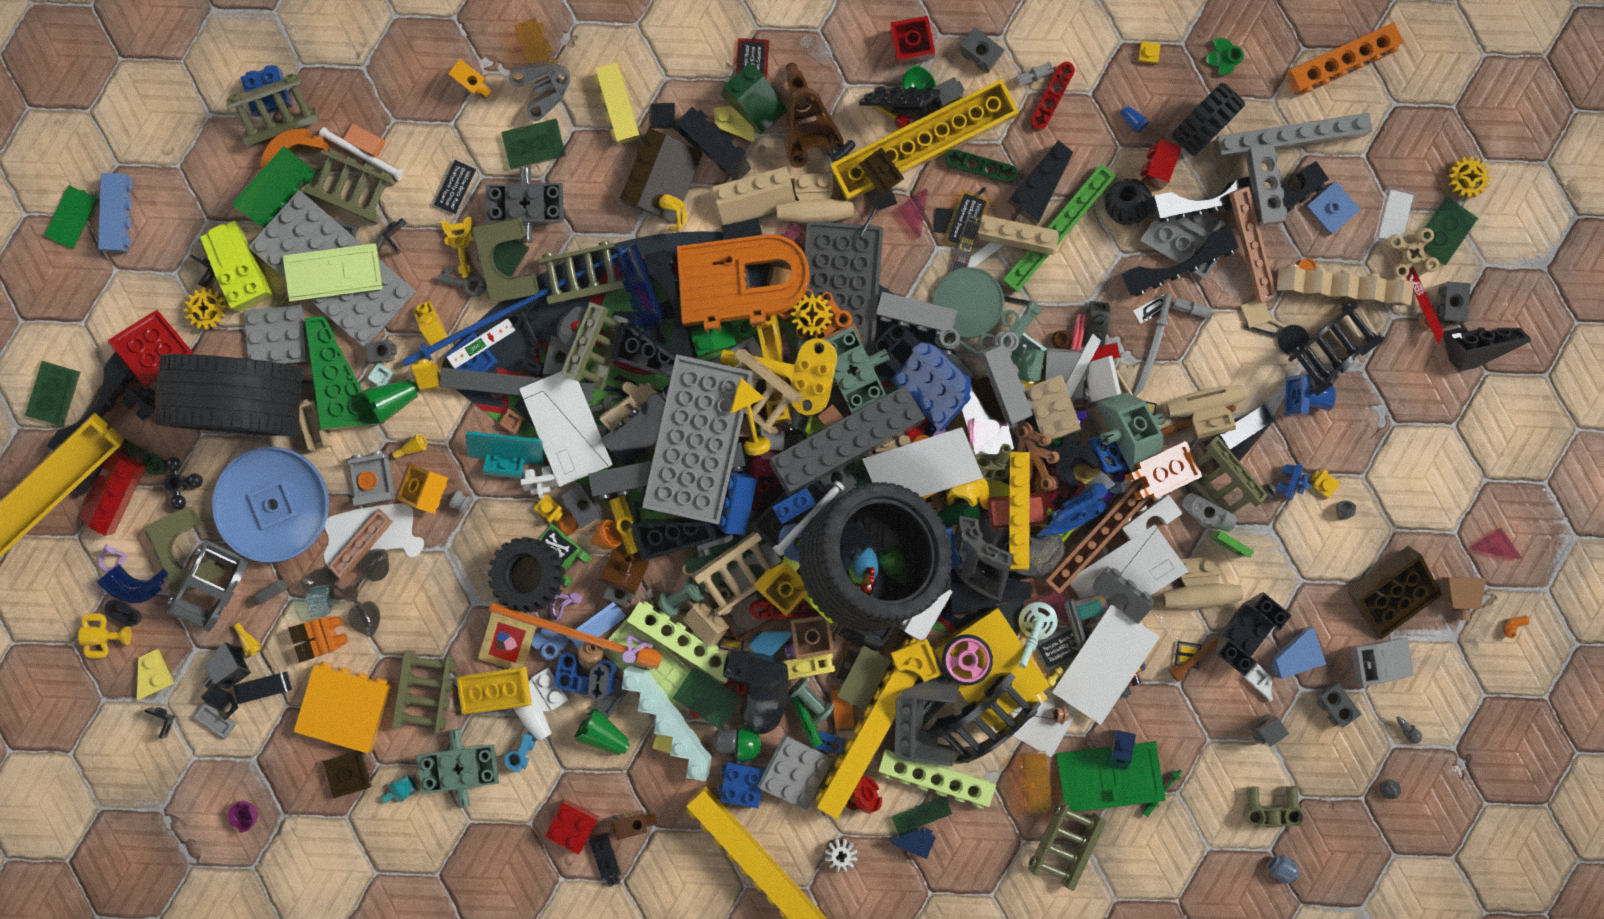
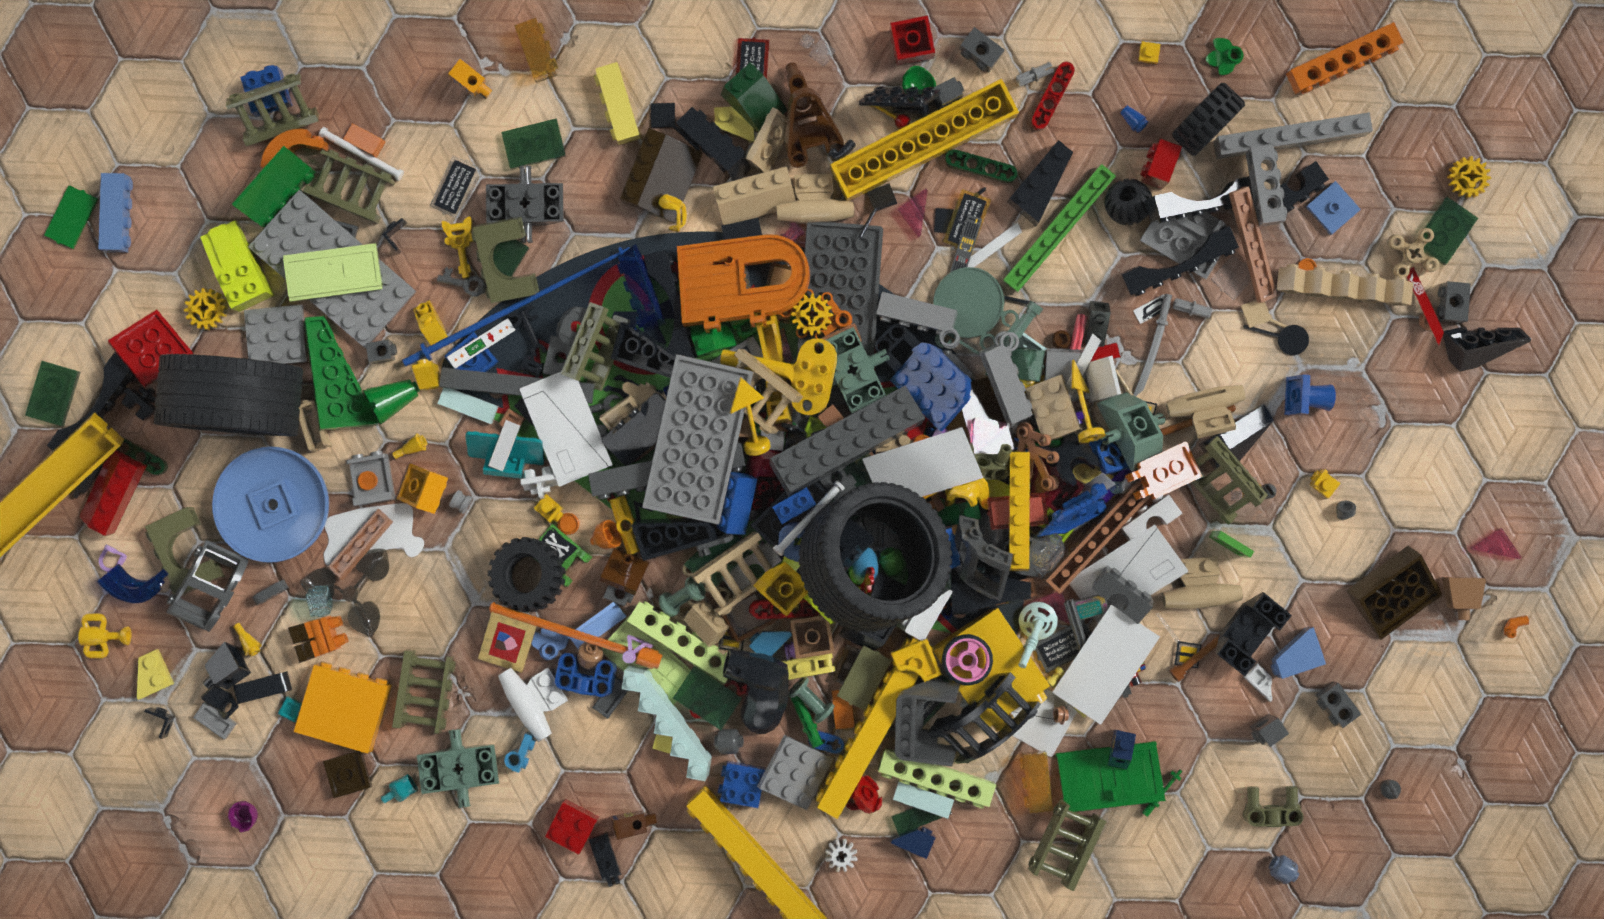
black beam [104,599,142,626] -> none
black piece [164,457,203,510] -> none
black bracket [190,254,215,288] -> none
light aqua tile [368,362,396,386] -> none
yellow tile [456,666,532,715] -> none
dark grey connector [509,61,570,121] -> none
olive fence [538,241,624,306] -> none
lavender piece [550,593,582,620] -> none
dark grey brick [561,483,603,528] -> none
green cone [574,707,630,756] -> none
dark grey beam [588,664,609,701] -> none
green helmet [738,728,762,762] -> none
dark brown plate [859,147,904,196] -> none
tan brick [978,215,1059,255] -> none
light grey piece [1182,493,1237,532] -> none
blue hips [1277,464,1312,500] -> none
black fence [1288,302,1385,396] -> none
light grey slope [1350,637,1414,686] -> none
clear piece [1374,185,1419,245] -> none
dark grey bar [1396,716,1422,744] -> none
none -> teal tile [278,696,302,723]
none -> light aqua tile [437,388,499,424]
none -> white sticker [488,420,520,471]
none -> tan plate [746,107,787,173]
none -> light aqua tile [893,782,954,819]
none -> yellow piece [1072,359,1106,443]

